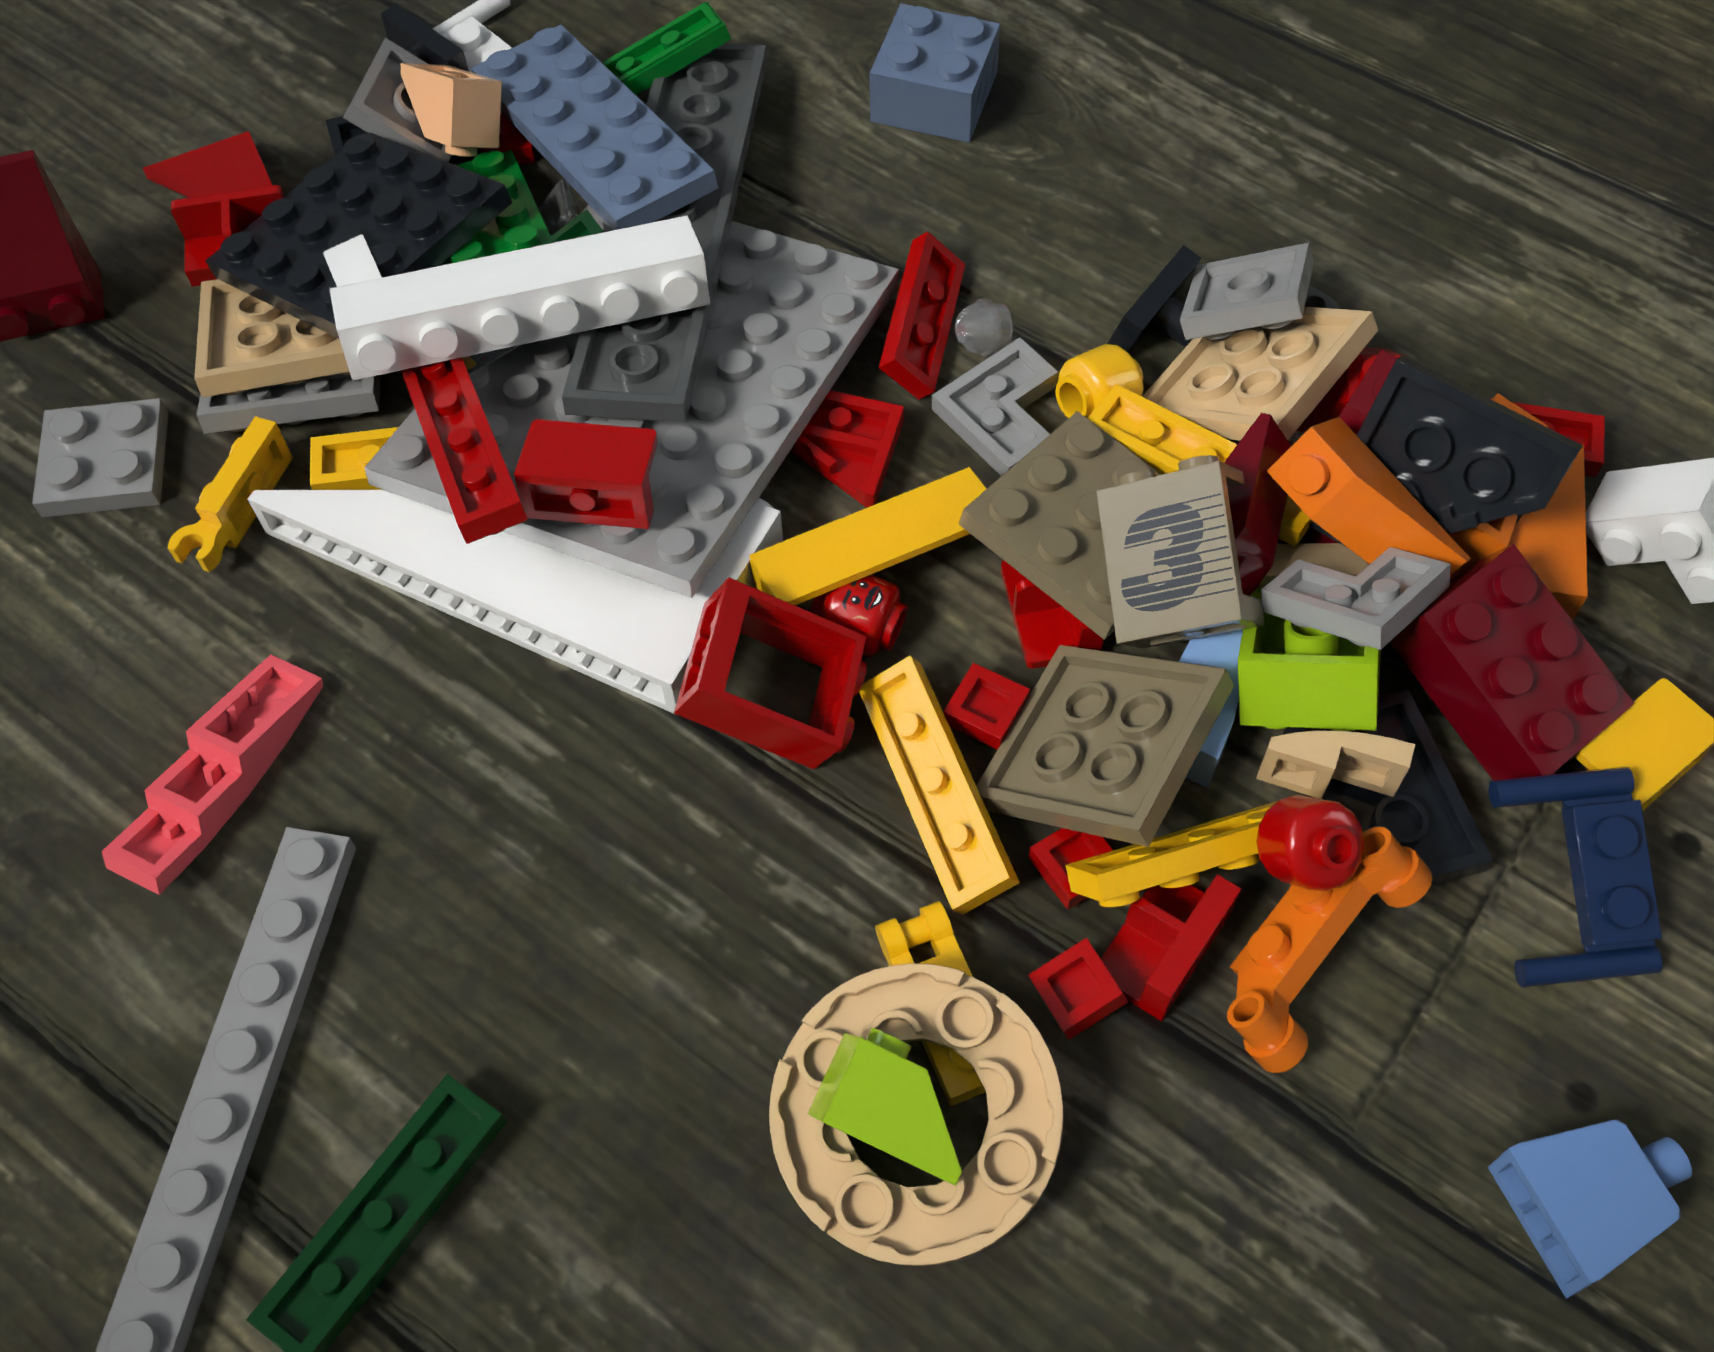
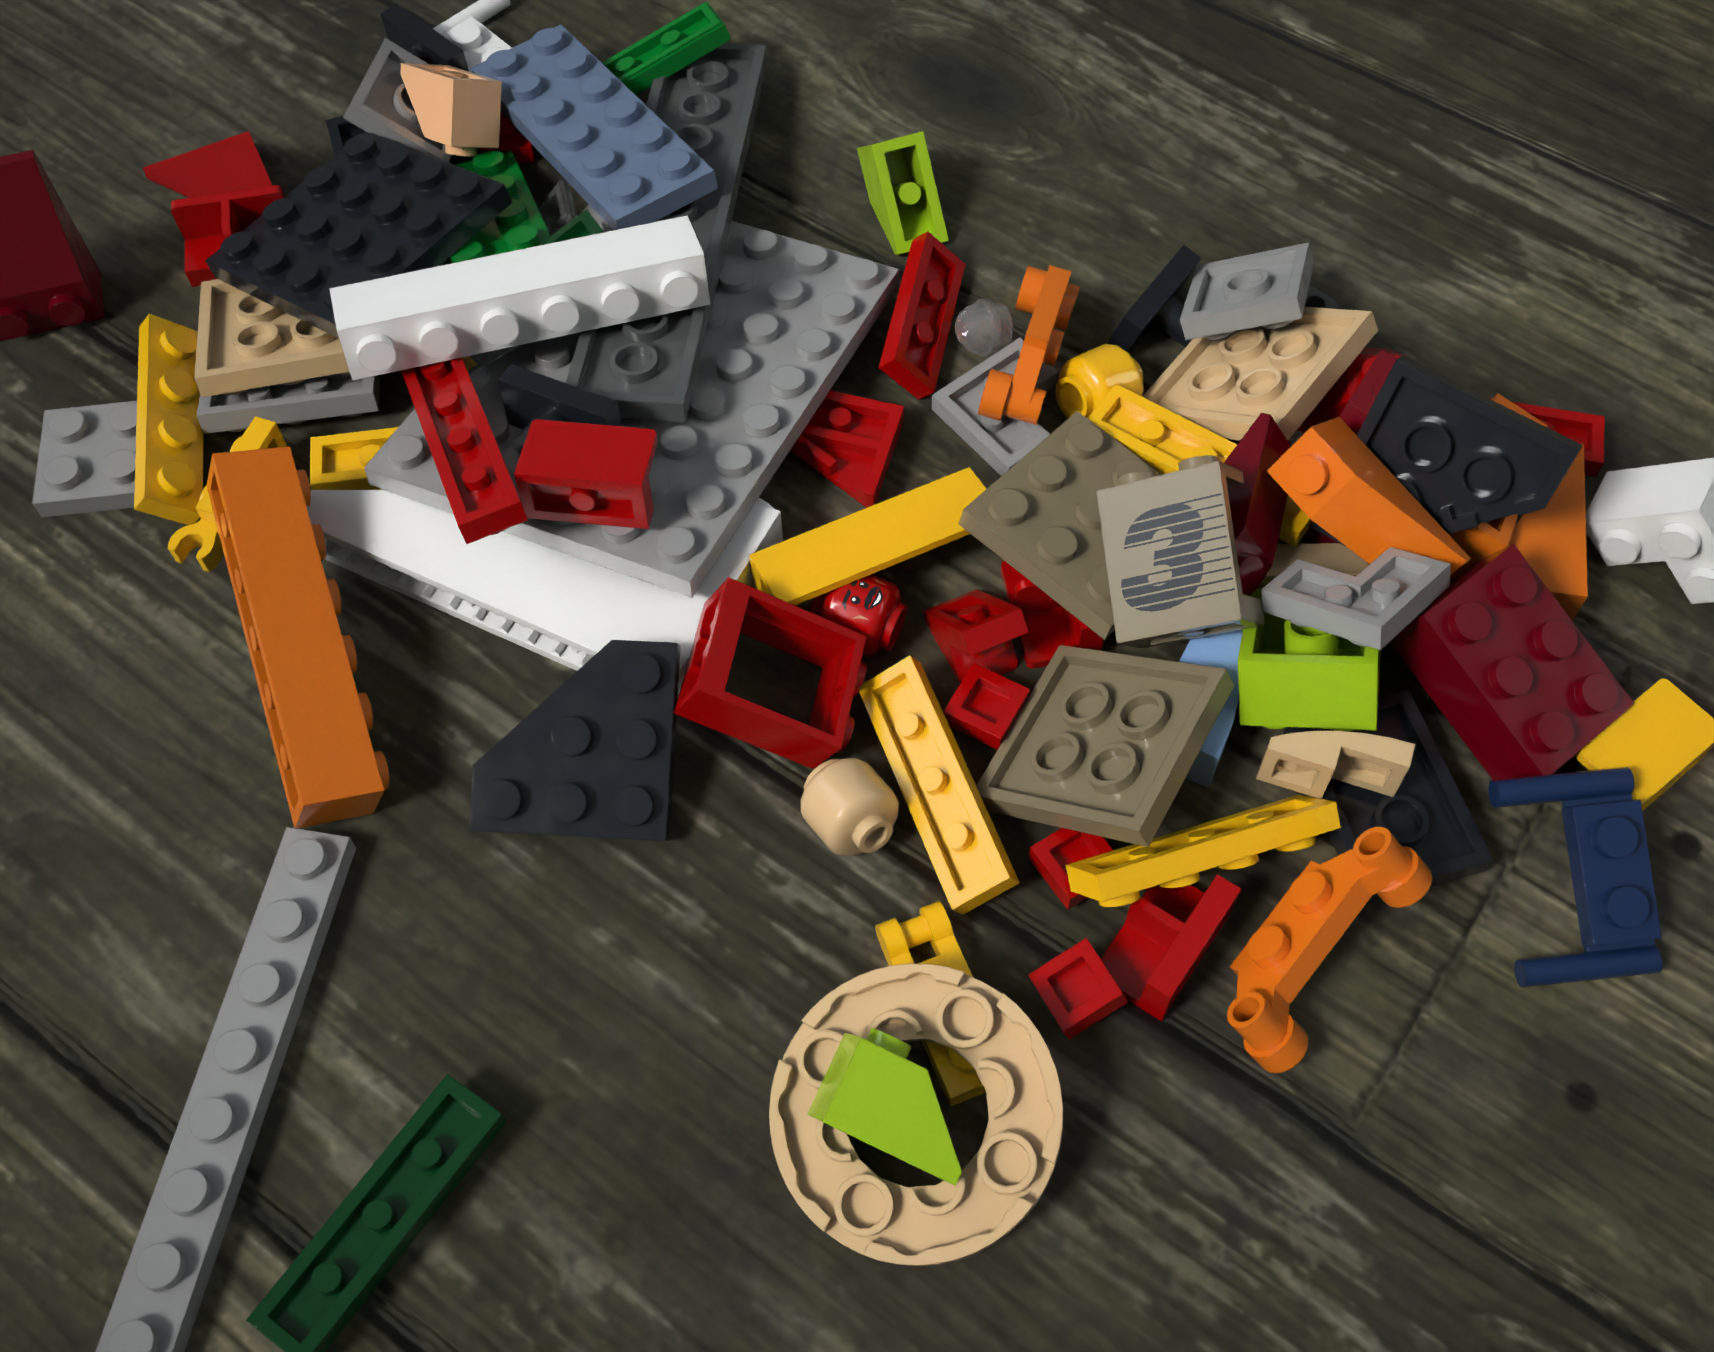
coral slope [102,654,323,895] -> none
white sticker [323,235,382,287] -> none
sand blue brick [869,3,1000,143] -> none
red head [1256,795,1365,891] -> none
medium blue torso [1488,1120,1692,1299] -> none
none -> yellow plate [134,313,203,525]
none -> orange brick [206,446,389,829]
none -> black plate [469,640,681,841]
none -> black tile [498,364,622,455]
none -> tan head [801,758,899,857]
none -> lime slope [857,131,949,255]
none -> red slope [922,589,1029,683]
none -> orange plate [978,265,1080,425]

